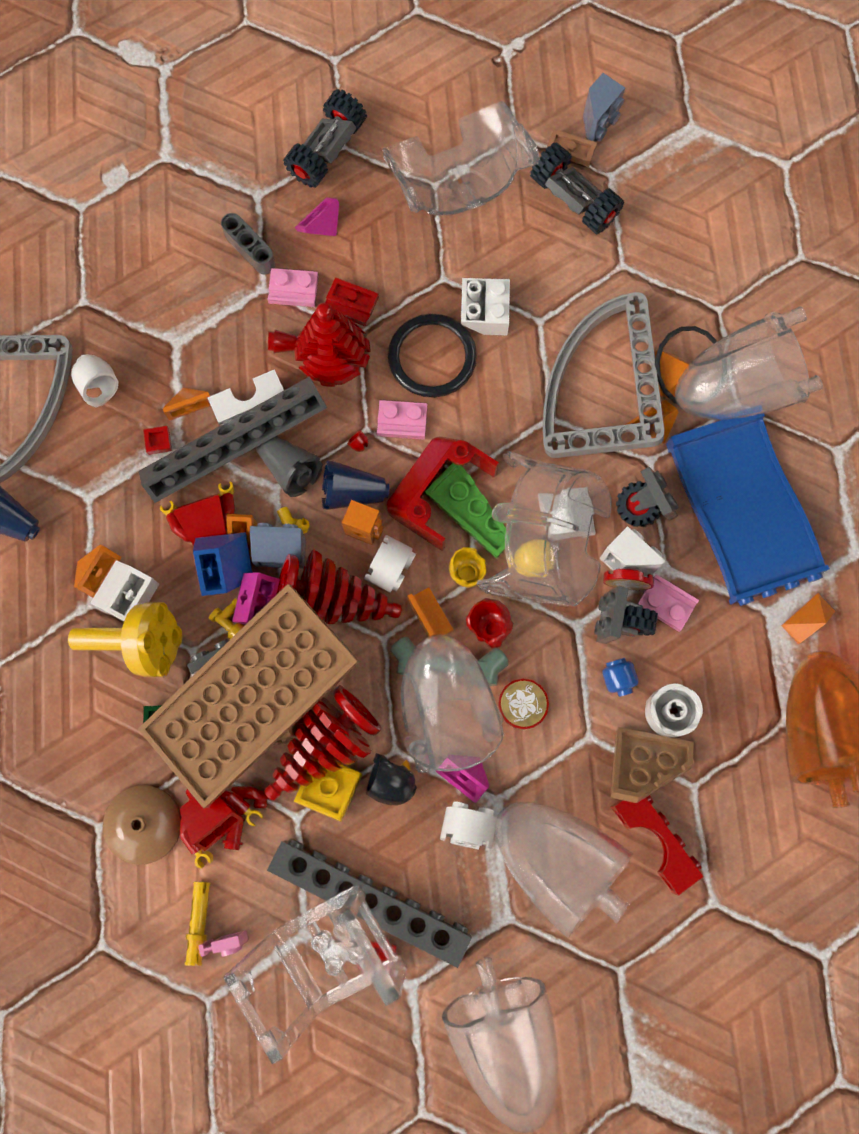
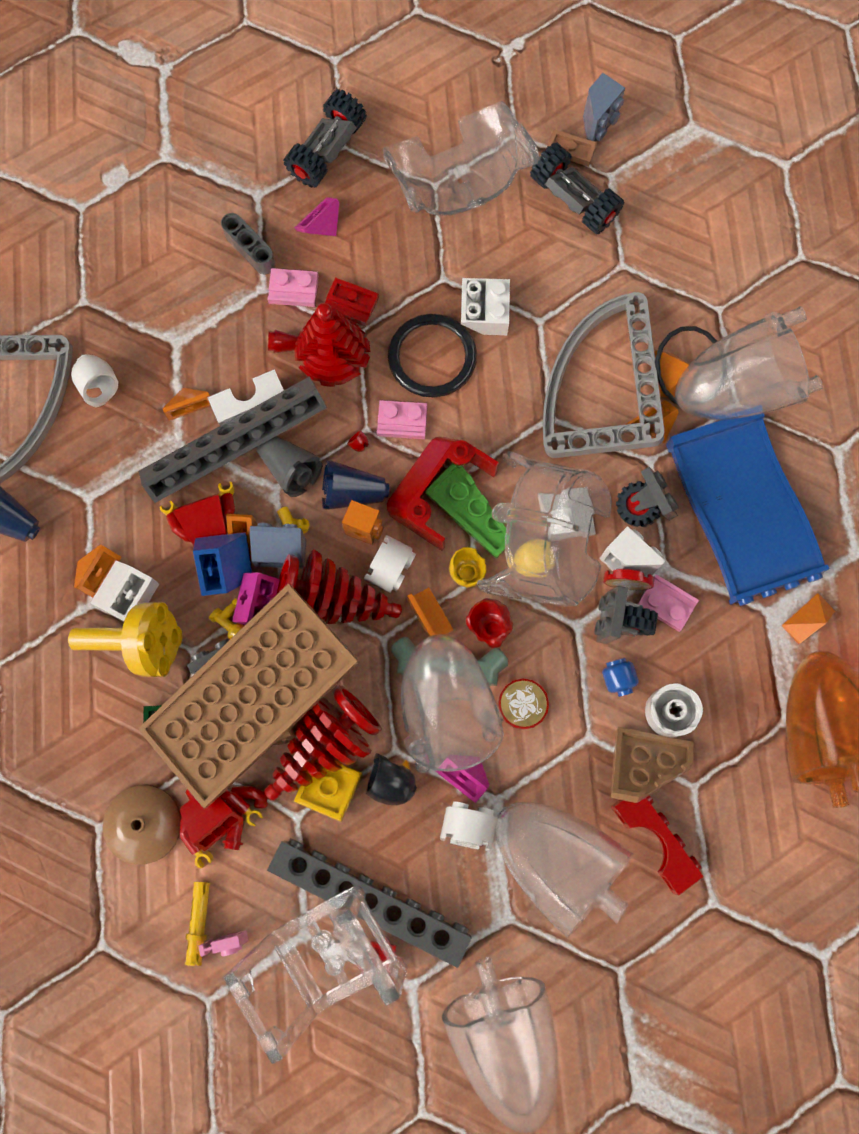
red plate [143,426,172,455] -> none

